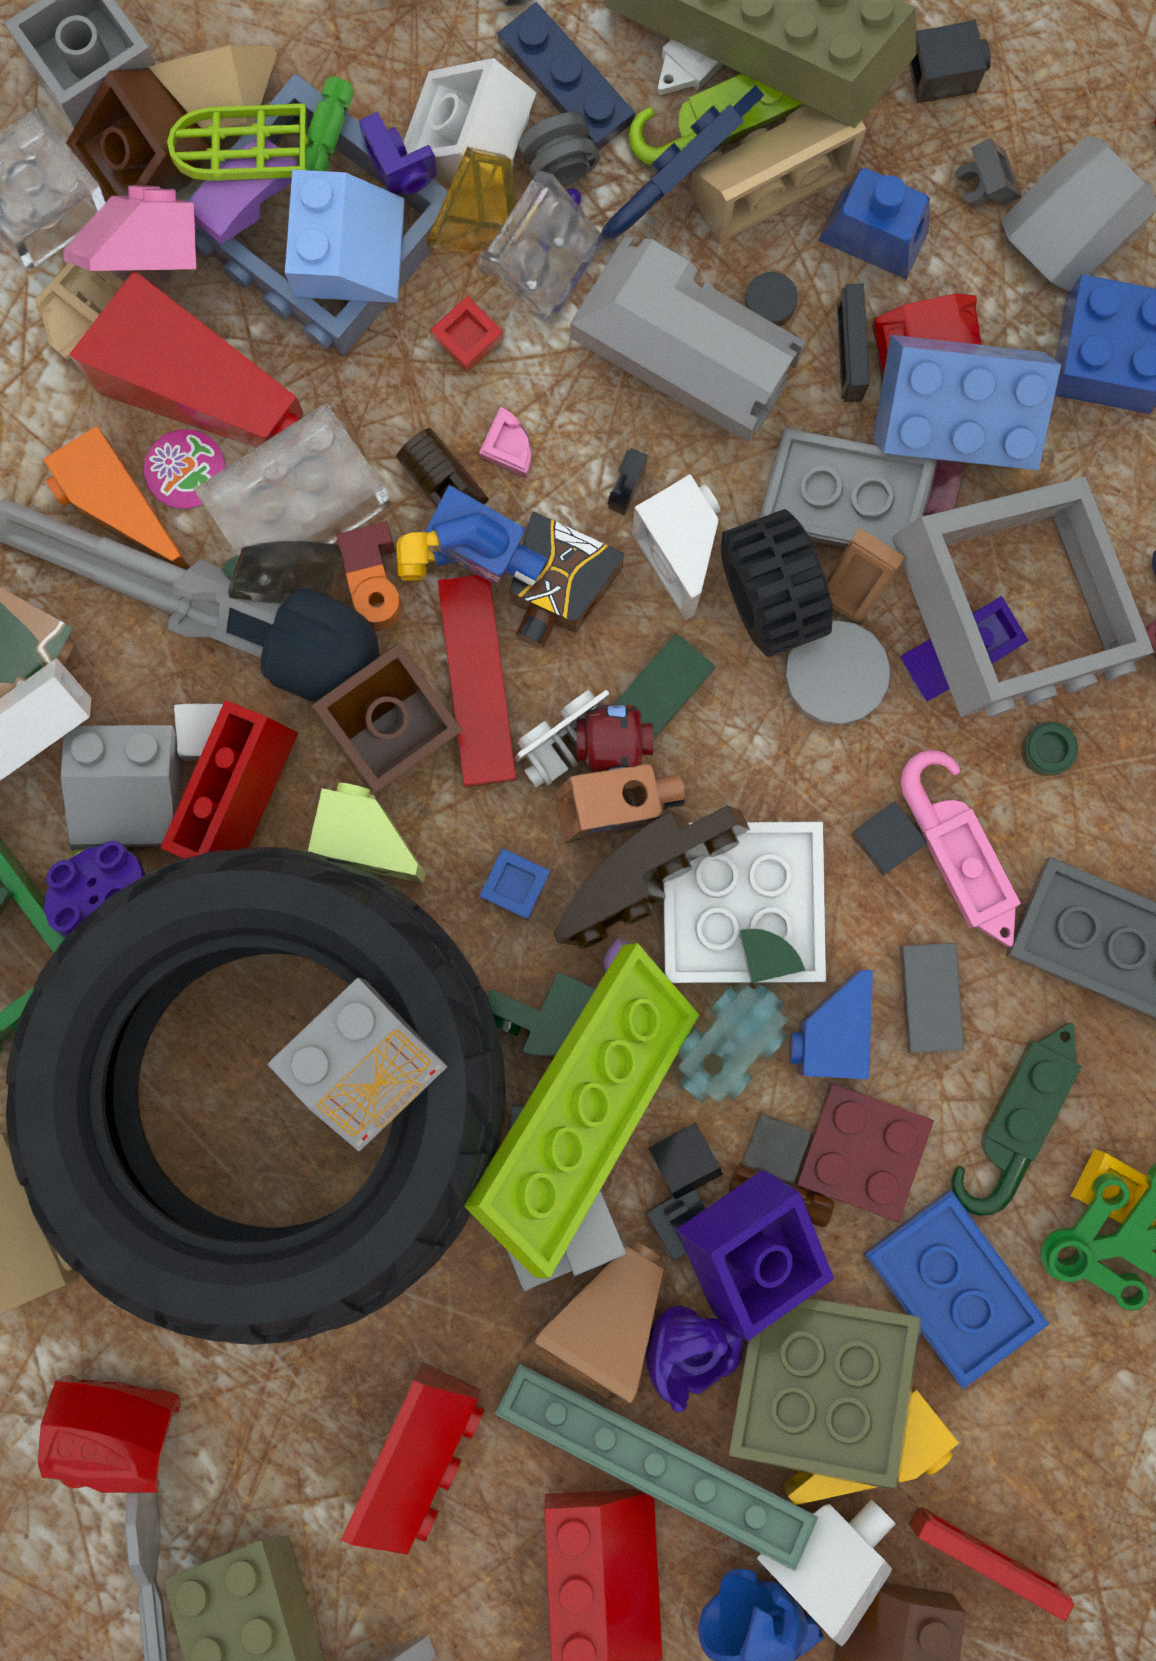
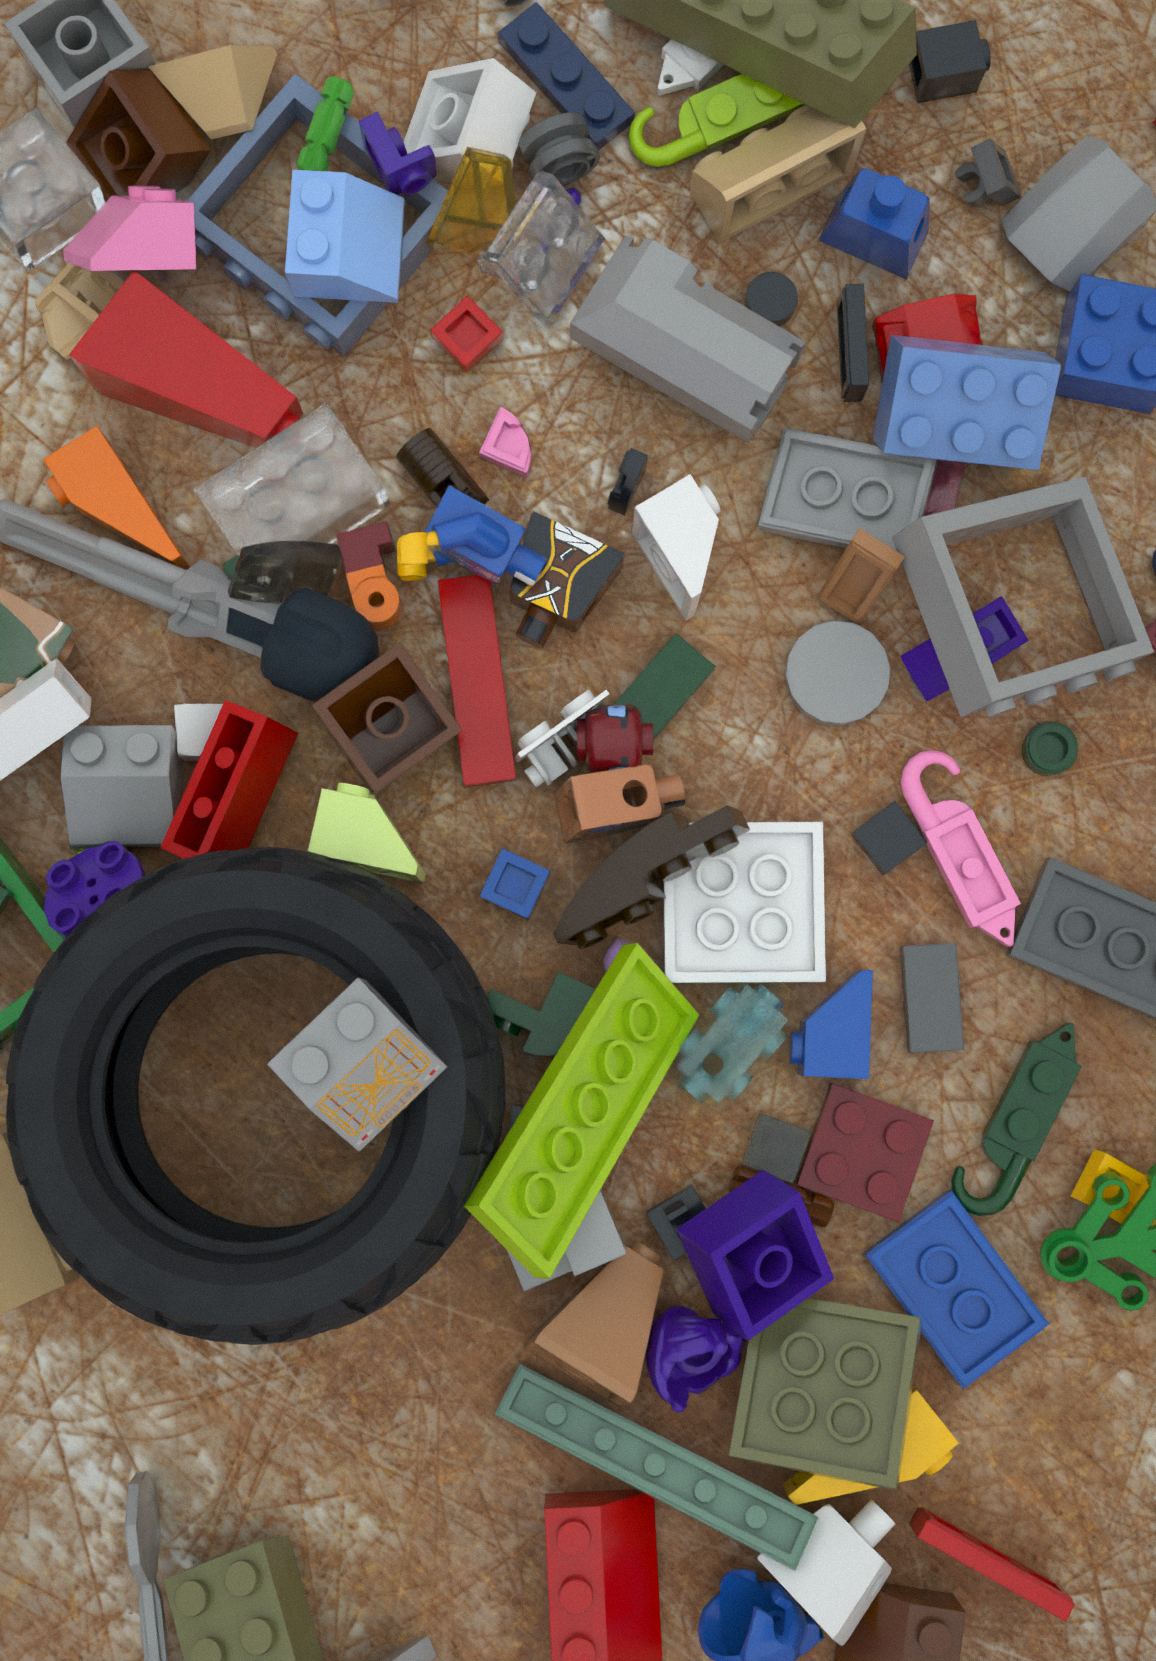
red slope [38,1375,181,1493] -> none
sticker [143,429,226,509] -> none
lime window [167,103,308,181] -> none
medium lavender slope [189,137,299,244] -> none
red slope [341,1362,485,1555] -> none
dark blue plate [601,85,764,241] -> none
black tile [649,1123,723,1200] -> none
black tyre [721,509,833,657] -> none
dark green tile [738,929,805,983] -> none

